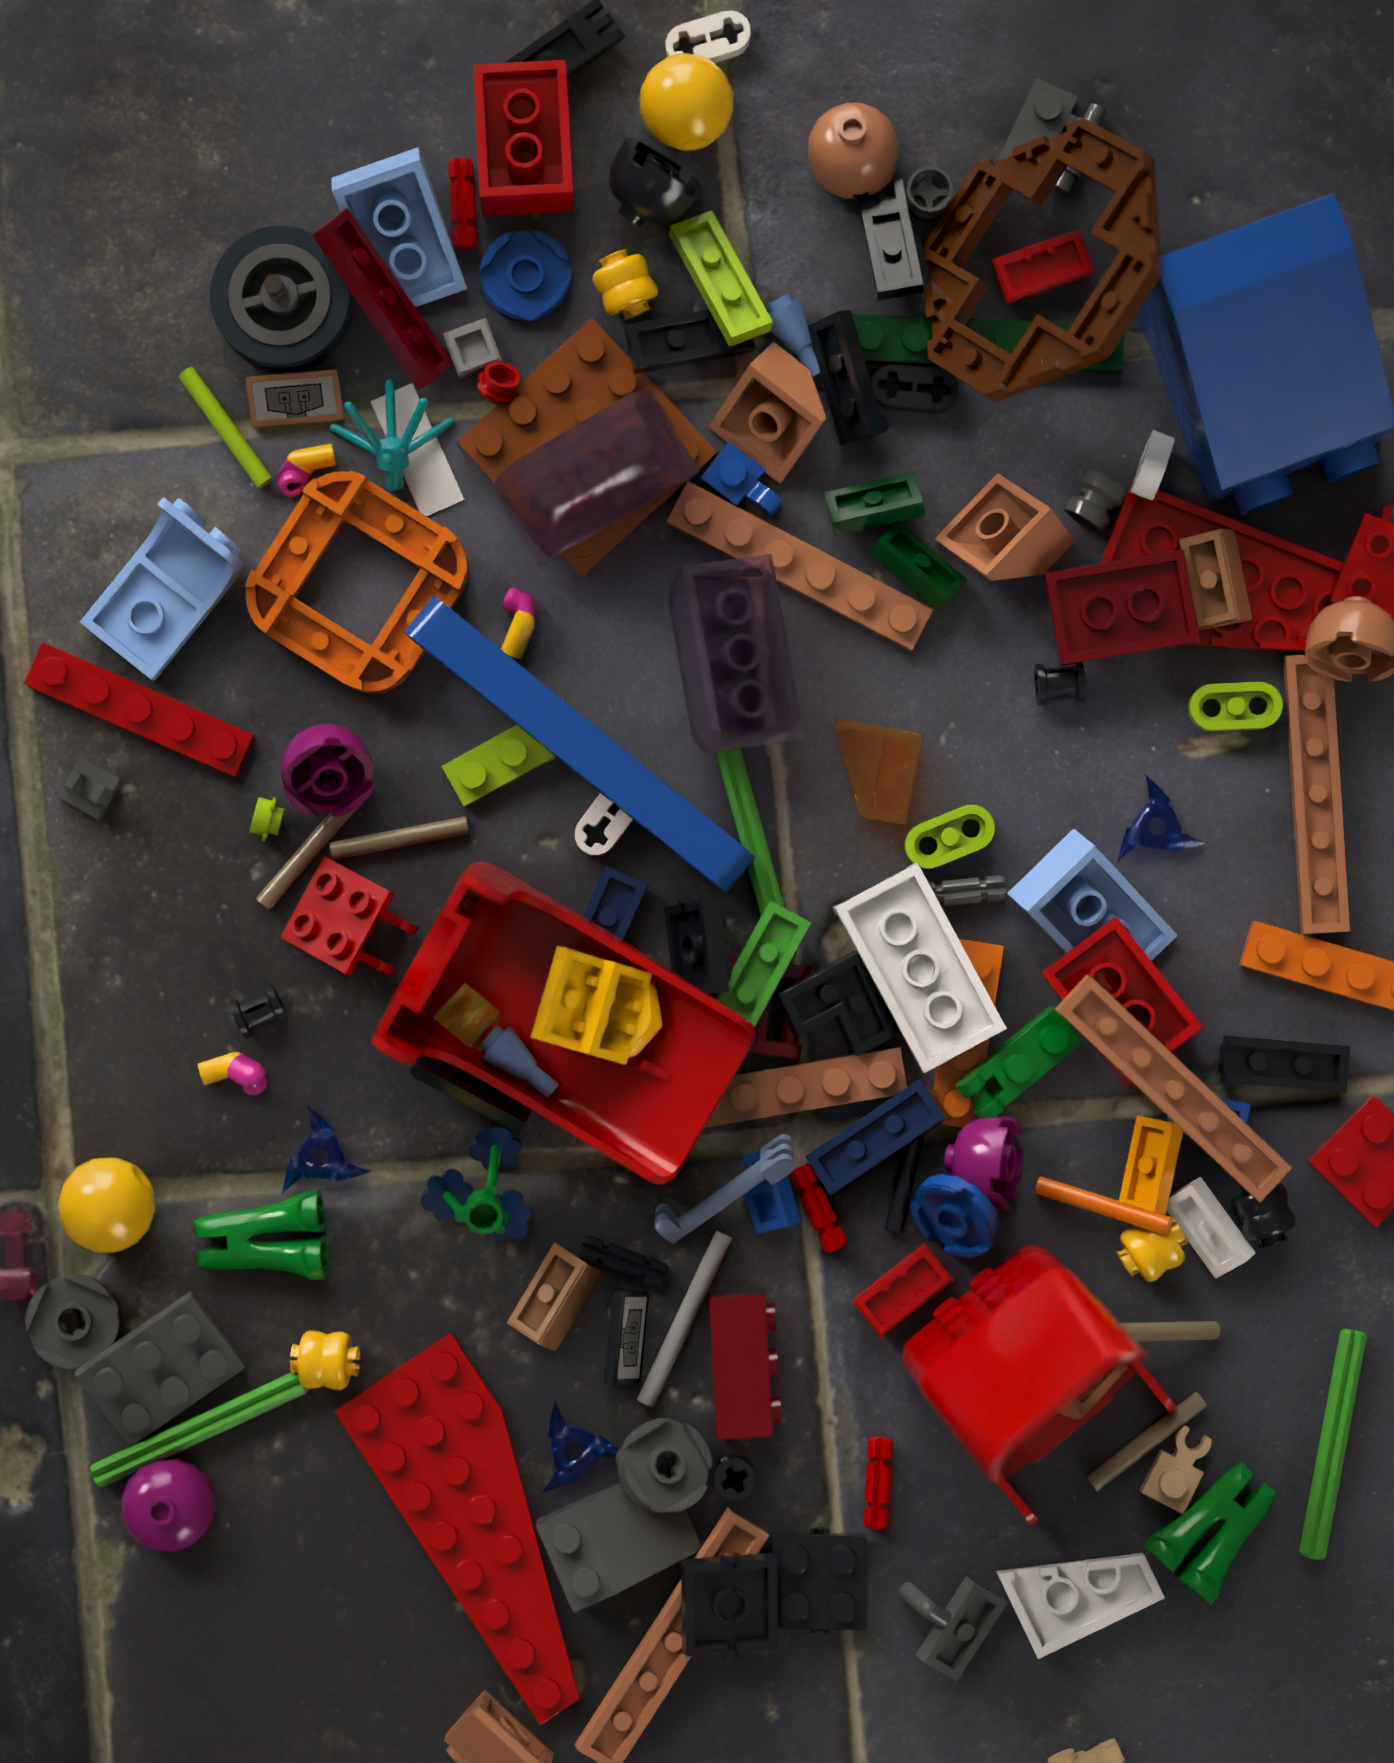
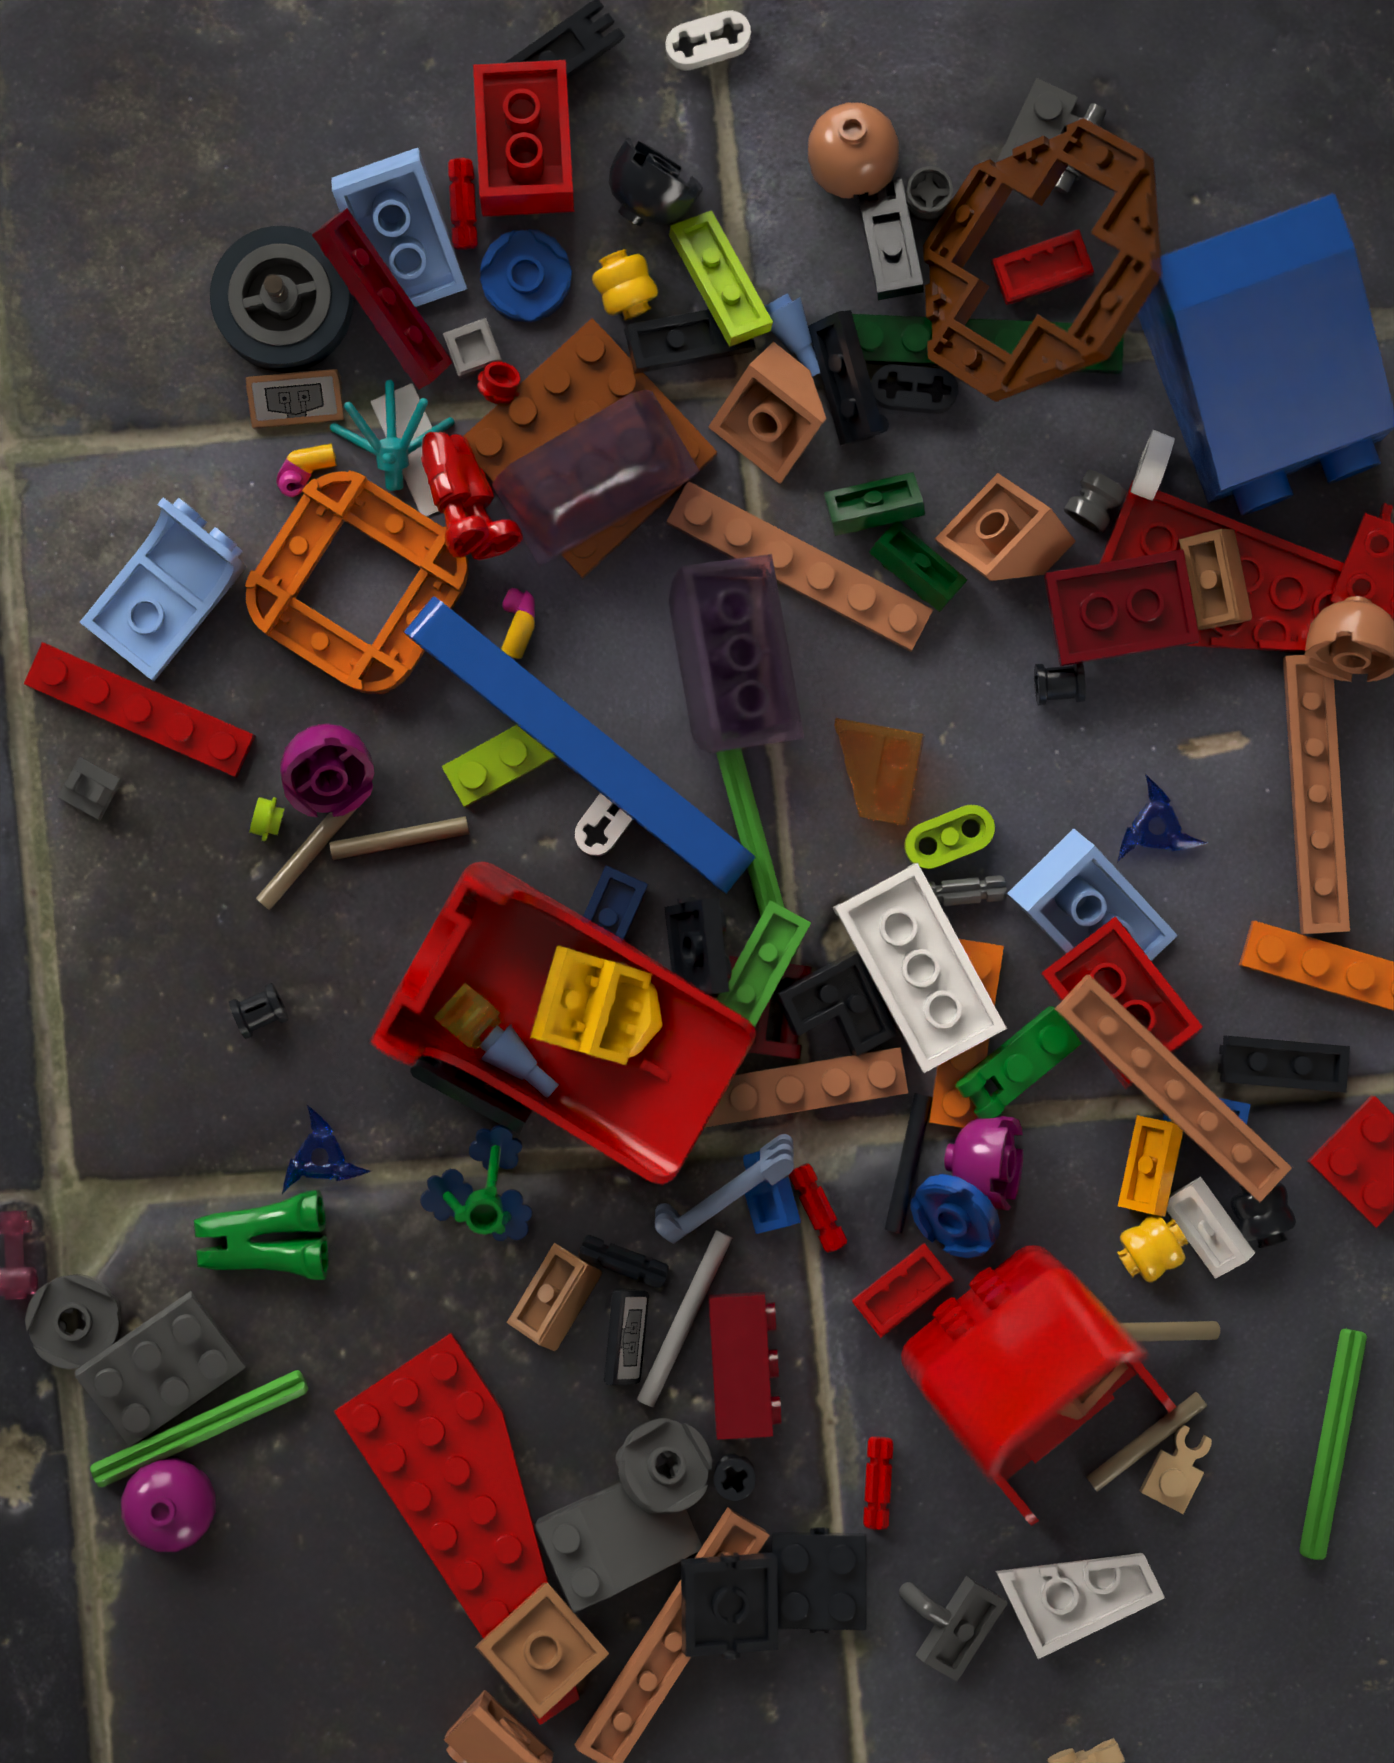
yellow piece [58,1157,156,1253] -> none
lime bar [178,367,273,489] -> none
arm [198,1052,267,1095] -> none
red plate [280,856,419,977] -> none
yellow piece [290,1330,360,1390] -> none
clear blue piece [541,1400,619,1493] -> none
yellow piece [640,53,734,151] -> none
blue plate [700,442,782,518] -> none
dark blue plate [805,1079,948,1196] -> none
orange bar [1035,1176,1173,1235] -> none
green piece [1142,1461,1277,1605] -> none
lime plate [1188,682,1283,732] -> none
none -> red piece [421,432,523,560]
none -> medium nougat plate [475,1582,609,1719]

